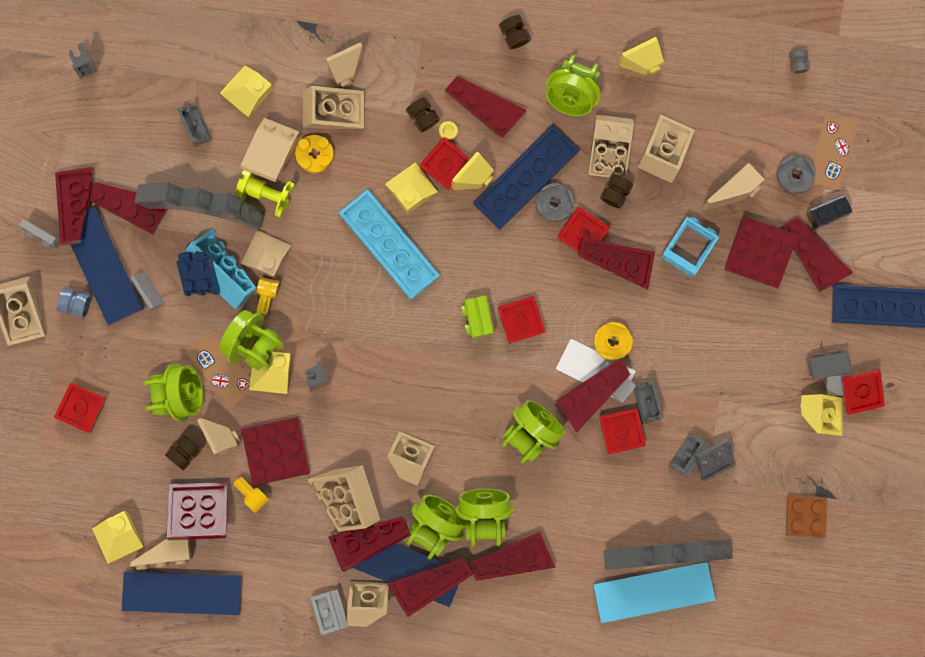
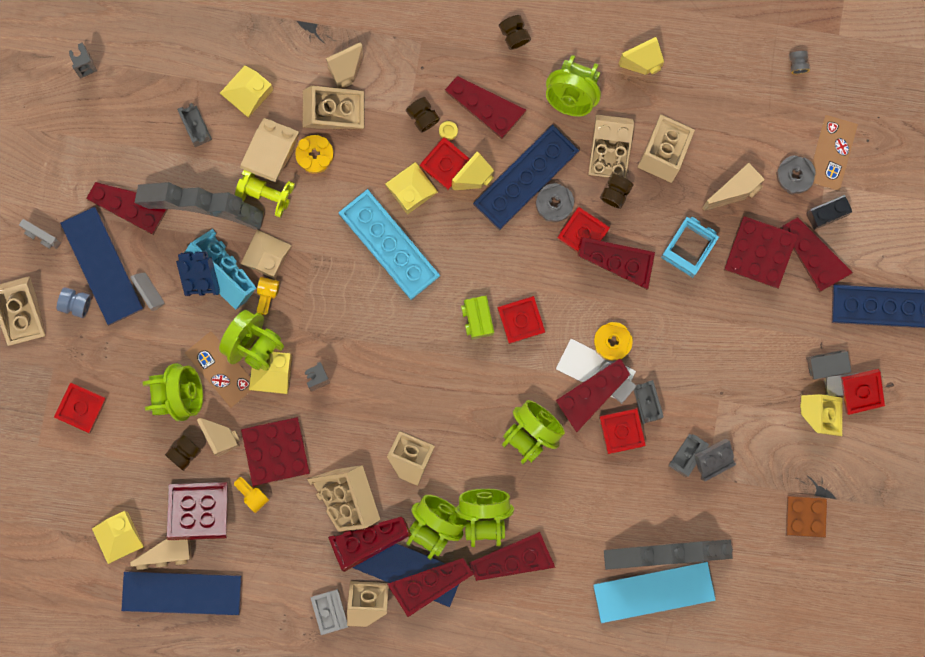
dark red wing [55,167,94,246] -> none

